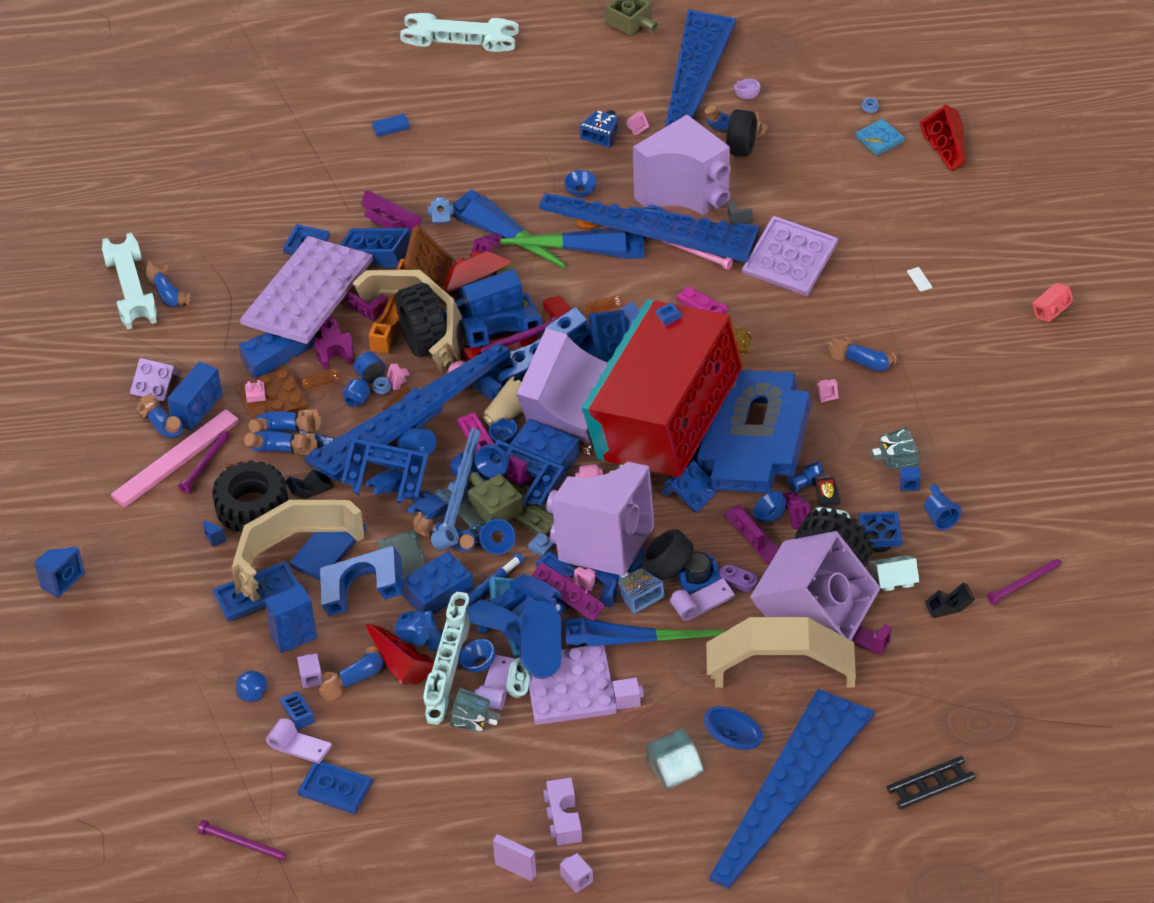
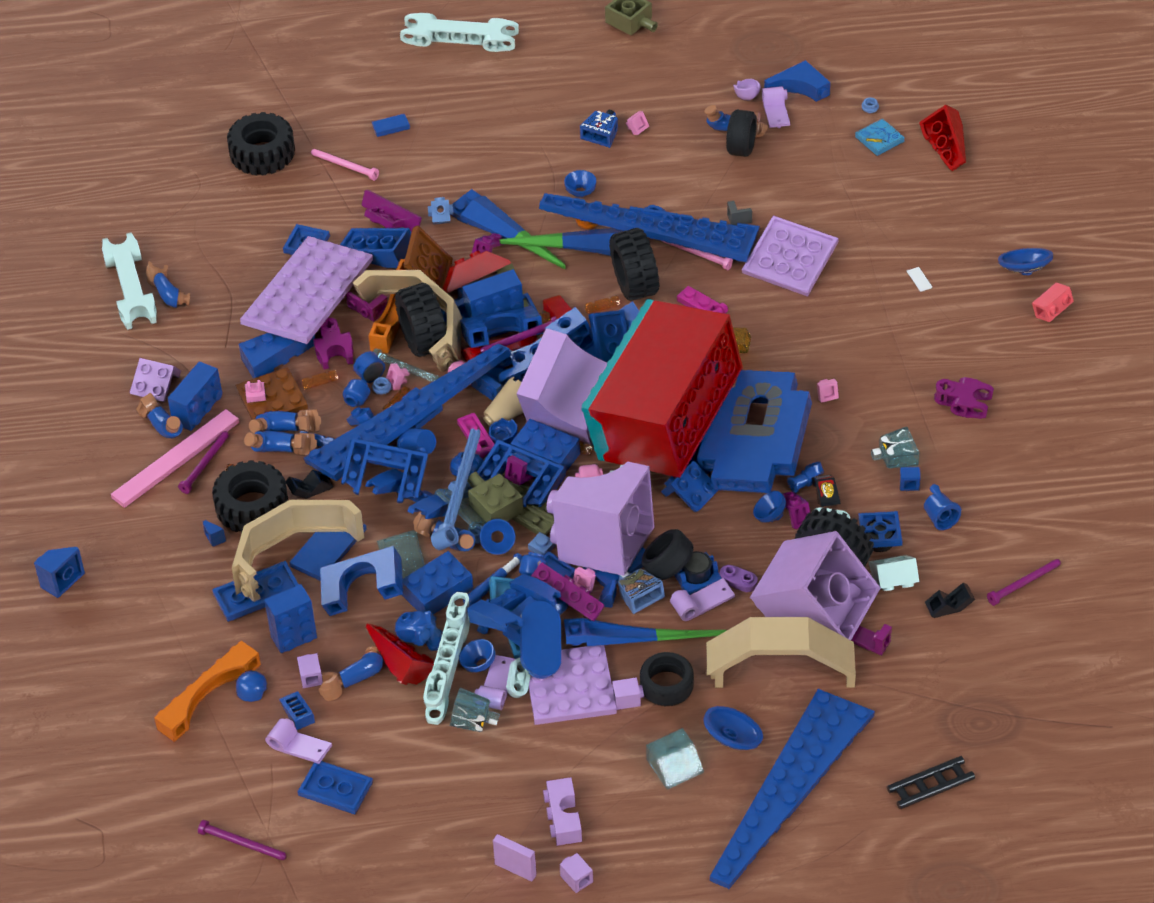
blue piece [475,444,509,478] -> none
lavender brick [633,115,731,216] -> none
blue tile [655,302,682,326] -> none
blue wing [665,9,736,127] -> none
magenta bracket [724,505,779,565] -> none
blue piece [828,336,897,372] -> none
none -> orange arch [154,641,261,742]
none -> black tyre [227,112,295,176]
none -> bright pink bar [311,149,379,181]
none -> blue plate [346,407,374,425]
none -> clear light blue bar [373,348,440,382]
none -> blue head [519,552,547,576]
none -> black tyre [609,228,660,301]
none -> black tyre [640,652,694,706]
none -> lavender door [762,86,790,128]
none -> blue arch [764,60,830,102]
none -> magenta piece [934,377,994,419]
none -> blue dish [998,248,1053,275]

